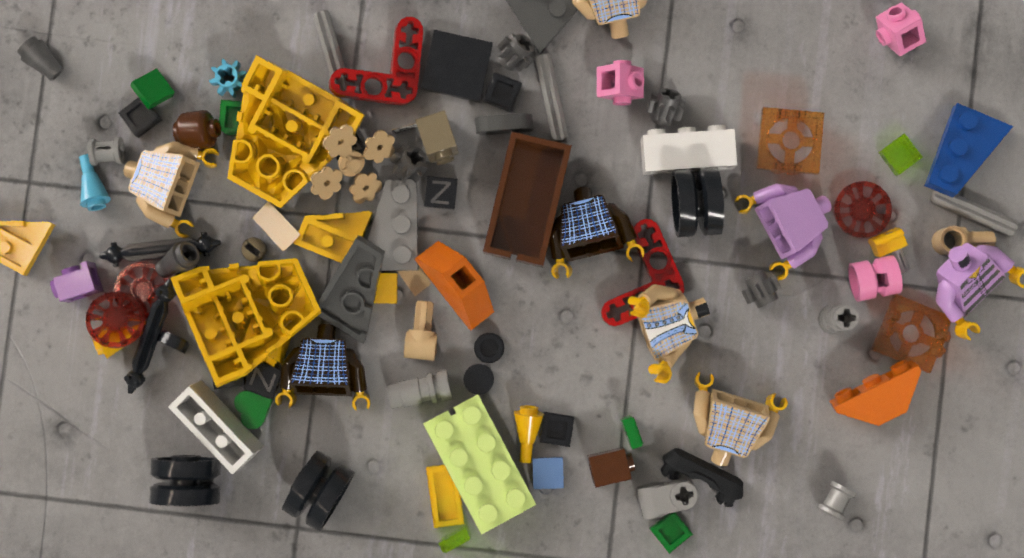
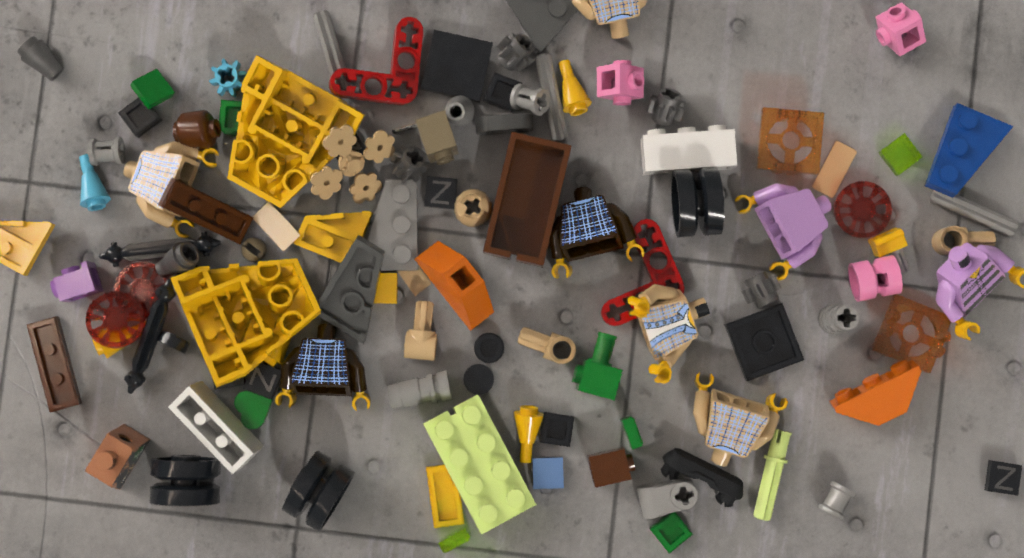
none -> reddish brown tile [26,316,82,412]
none -> nougat torso [85,424,151,490]
none -> reddish brown tile [158,177,254,244]
none -> light grey cone [445,96,475,126]
none -> tan piece [454,189,492,227]
none -> light grey bush [510,83,550,116]
none -> tan axle [518,327,576,364]
none -> yellow cone [558,59,592,116]
none -> green brick [572,332,623,401]
none -> black tile [724,303,804,381]
none -> yellowish green axle [753,429,792,521]
none -> tan sticker [812,141,857,198]
none -> black tile [984,460,1022,496]

